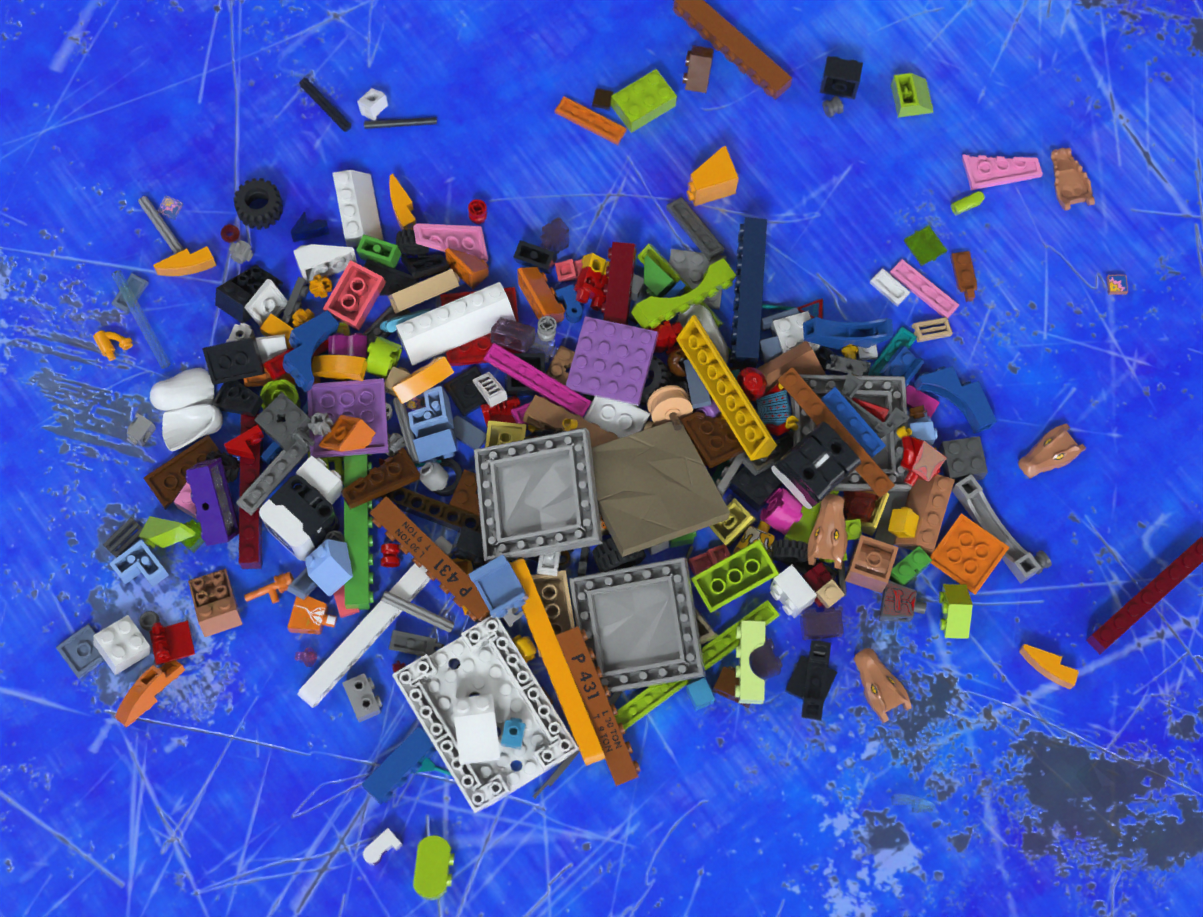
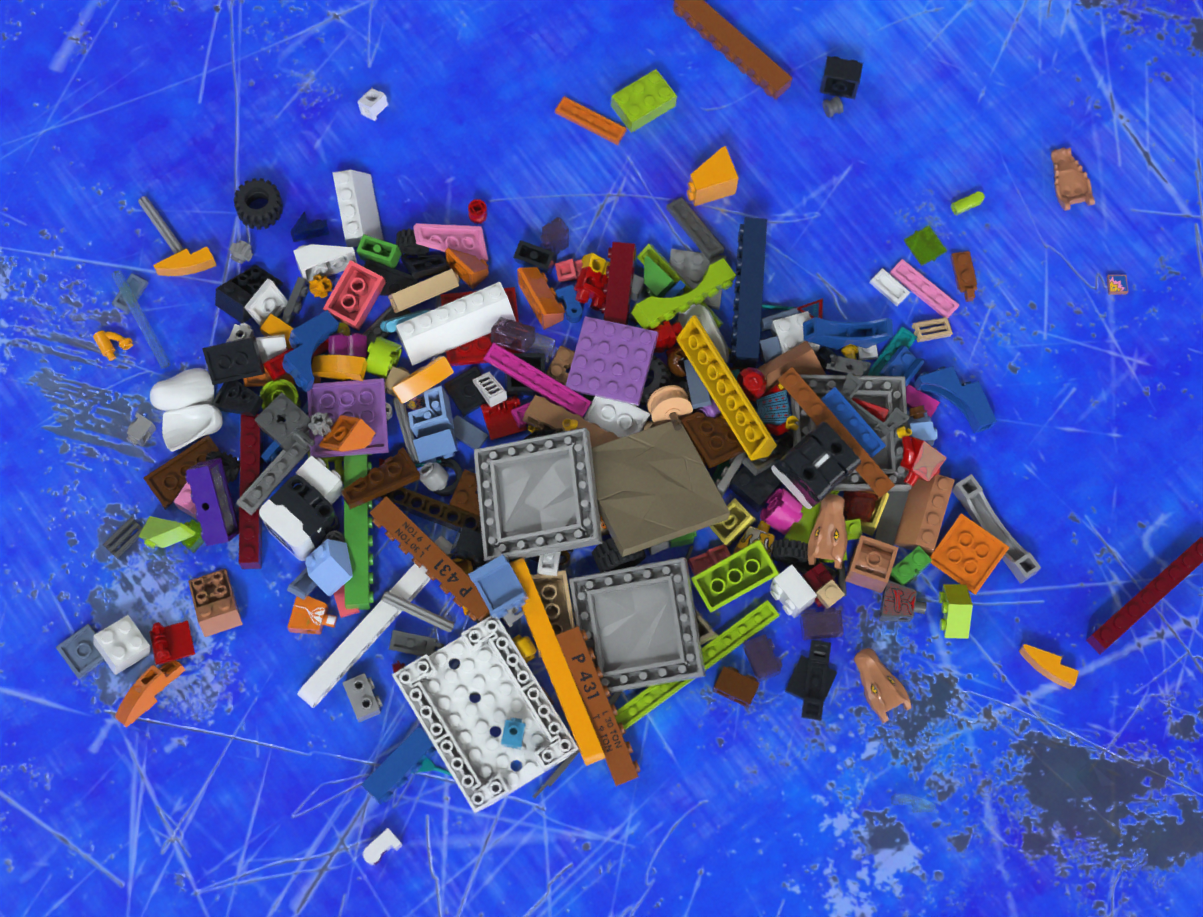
light blue brick [109,539,168,587] -> none
dark grey plate [139,611,160,631] -> none
clear tile [157,196,183,220] -> none
clear red plate [221,224,240,243] -> none
red slope [224,425,264,459] -> none
orange piece [244,572,294,604] -> none
light orange gear [292,308,315,328] -> none
plate [295,647,317,667] -> none
black axle [299,78,352,132] -> none
bar [364,117,437,129] -> none
red wheel [381,543,400,568] -> none
light grey gear [385,433,406,456] -> none
light orange slope [389,174,416,231] -> none
lime brick [413,836,455,900] -> none
white slope [452,694,500,765] -> none
light yellow slope [485,421,526,447] -> none
light grey wheel [537,316,557,341] -> none
dark grey bar [578,546,590,577] -> none
dark brown tile [592,88,614,110] -> none
reddish brown brick [683,45,714,93] -> none
dark azure brick [686,678,715,711] -> none
yellowish green arch [735,621,765,704] -> none
yellow brick [888,507,919,538] -> none
lime slope [891,73,933,118] -> none
dark grey brick [938,436,988,483] -> none
bright pink wing [962,155,1042,190] -> none
nougat animal [1018,424,1086,479] -> none
dark grey wheel [1034,550,1052,575] -> none

